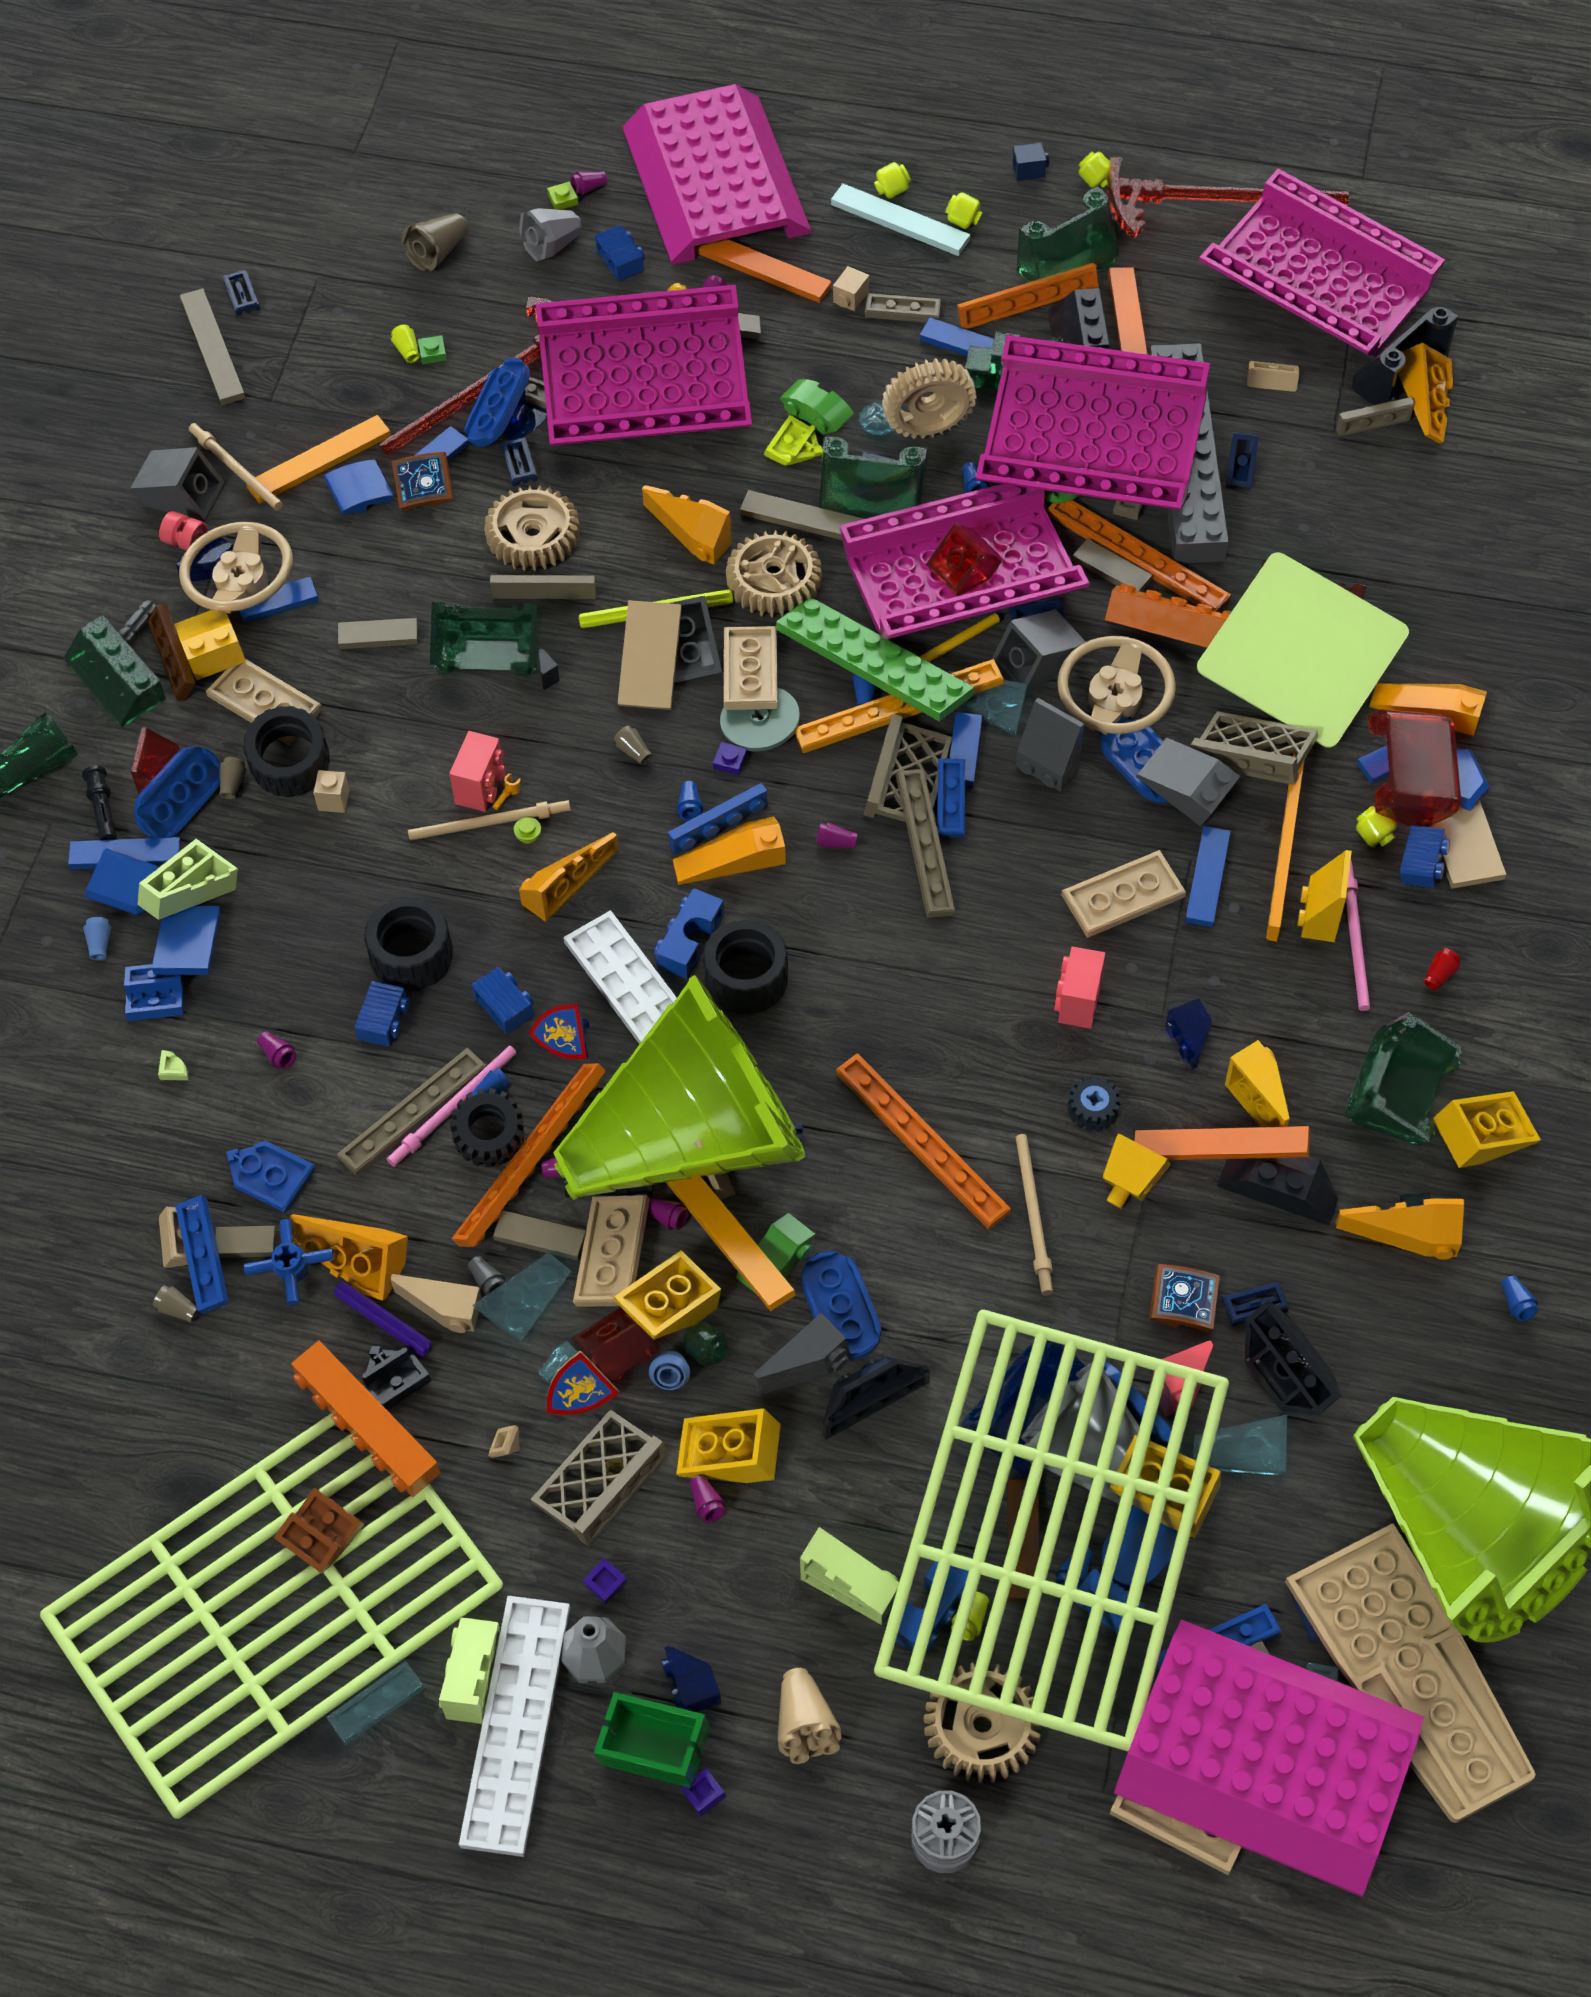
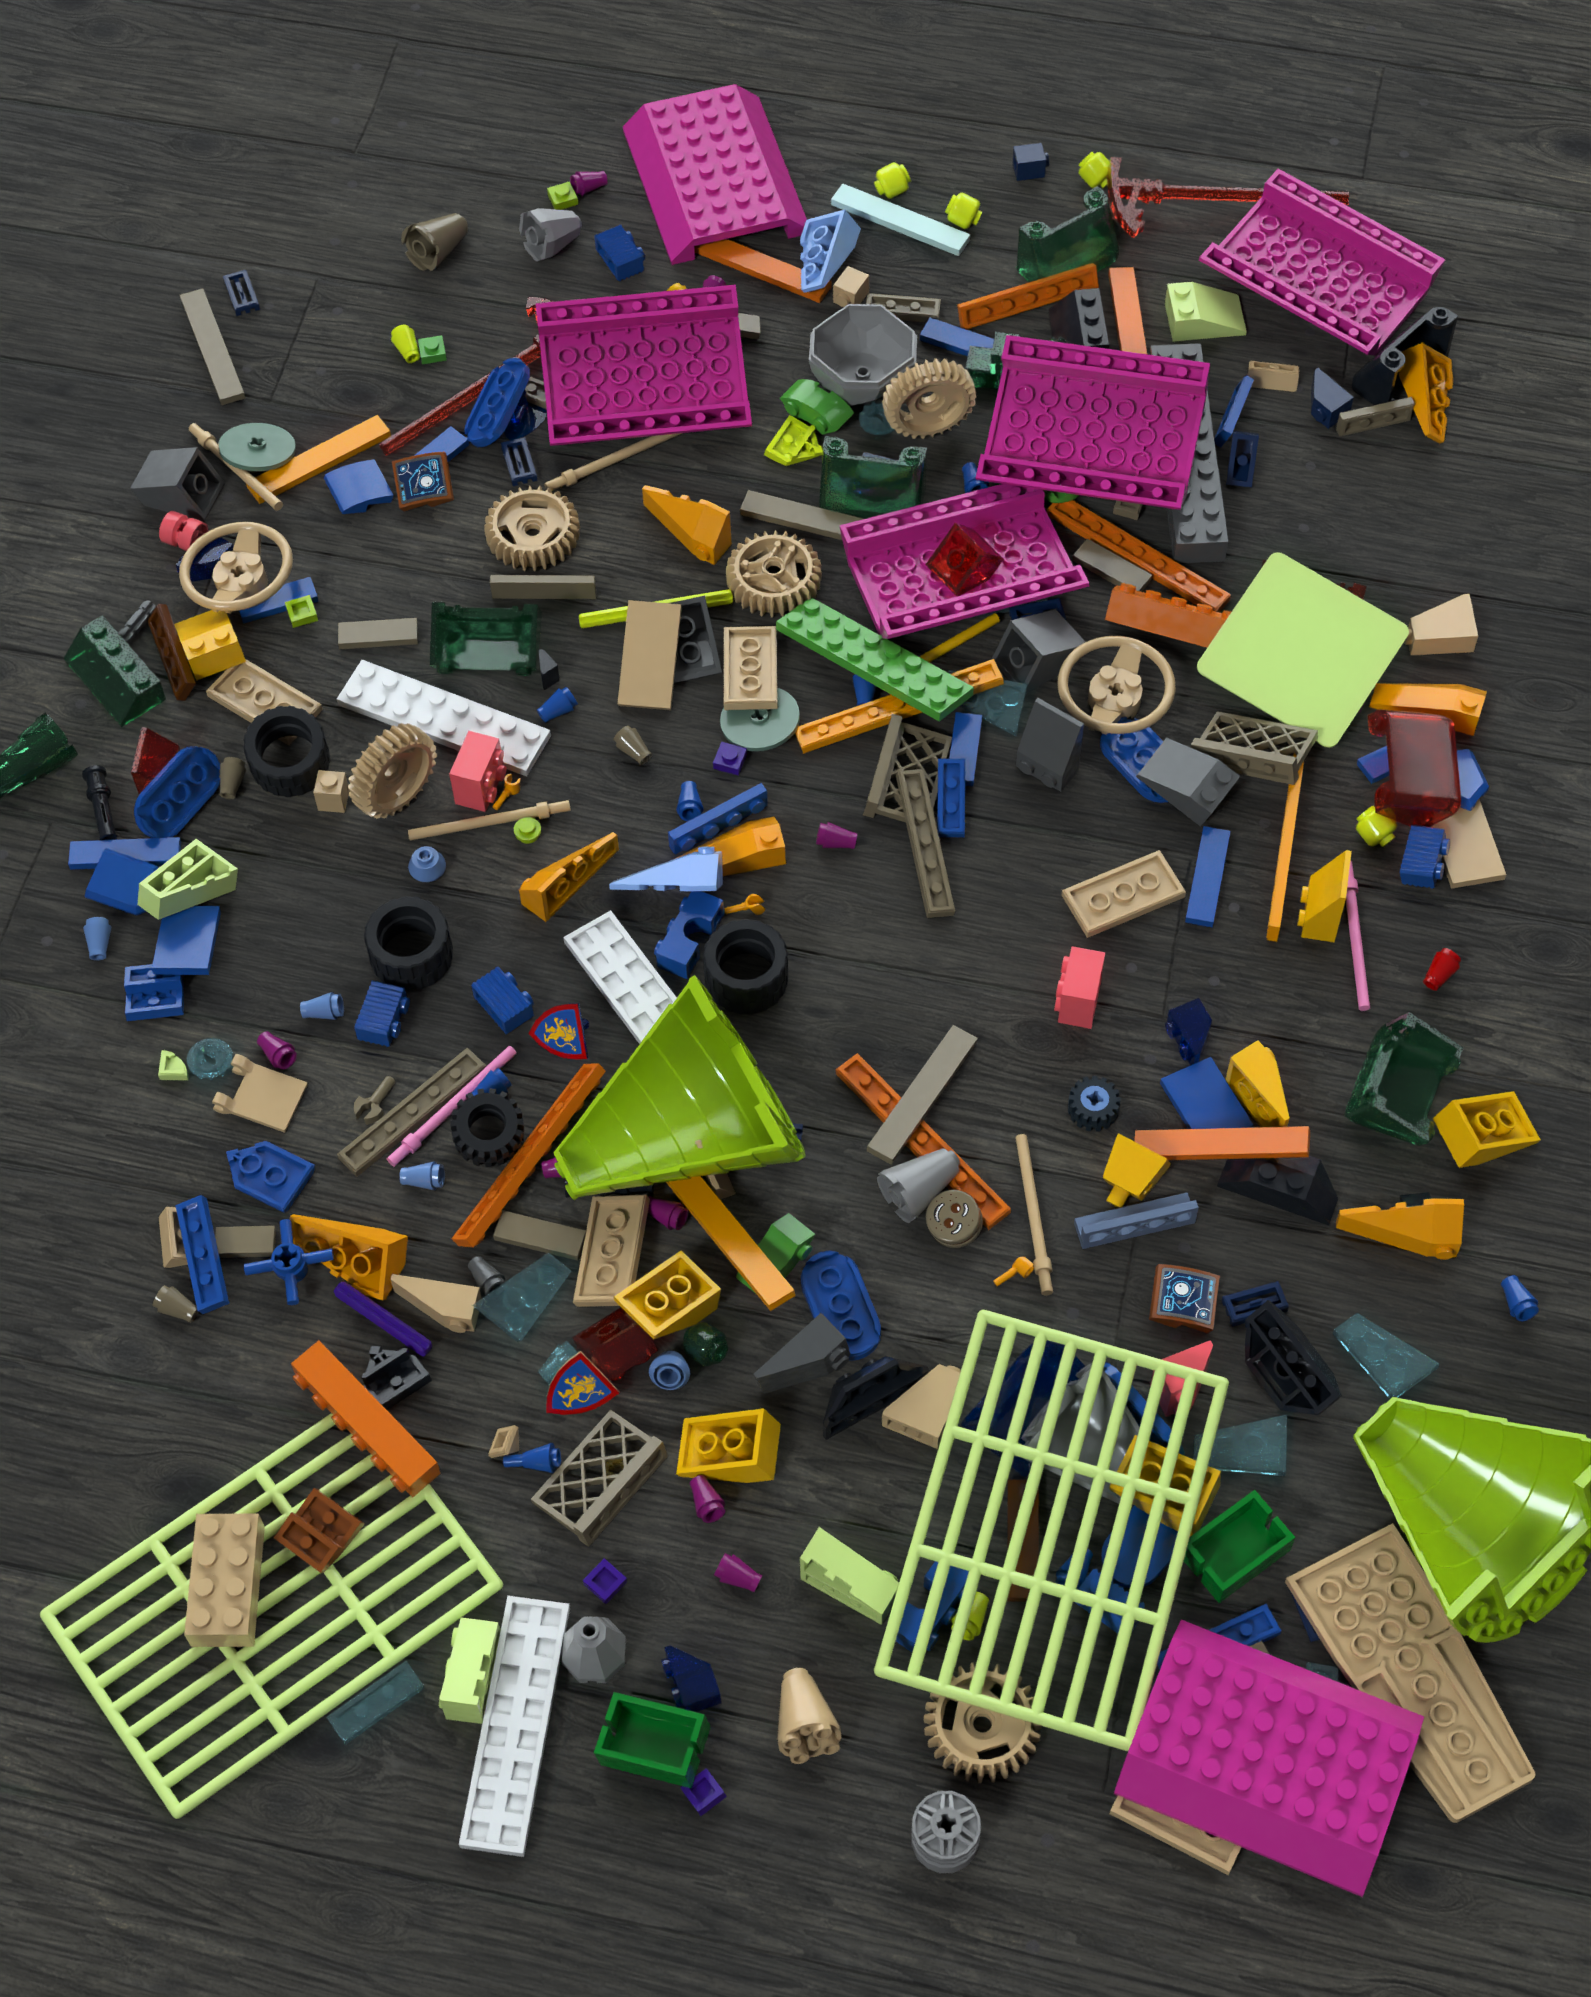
none -> tan brick [184,1514,265,1647]
none -> clear light blue gear [187,1038,233,1081]
none -> tan flag [212,1054,308,1133]
none -> sand green piece [219,423,296,471]
none -> lime plate [285,595,318,628]
none -> medium blue cone [300,992,344,1020]
none -> white plate [337,660,551,777]
none -> tan gear [348,723,437,819]
none -> dark tan bar [354,1076,395,1125]
none -> medium blue cone [400,1161,445,1190]
none -> medium blue cone [408,846,446,882]
none -> blue cone [503,1443,561,1473]
none -> blue cone [537,687,578,723]
none -> tan bar [544,433,683,491]
none -> light blue wedge [609,847,723,891]
none -> magenta cone [714,1553,762,1592]
none -> light orange hand [725,894,765,915]
none -> light blue wedge [800,209,861,293]
none -> light grey rock [809,304,917,406]
none -> dark tan tile [867,1025,978,1165]
none -> light grey cone [877,1148,960,1223]
none -> tan slope [882,1364,961,1449]
none -> dark tan head [926,1190,983,1248]
none -> light orange hand [993,1257,1034,1286]
none -> sand blue fence [1074,1193,1199,1249]
none -> blue tile [1160,1057,1254,1129]
none -> yellowish green slope [1165,282,1247,342]
none -> green piece [1184,1490,1296,1603]
none -> blue tile [1214,375,1254,447]
none -> slope [1311,368,1354,429]
none -> clear light blue wing [1333,1313,1440,1399]
none -> tan slope [1404,594,1478,655]

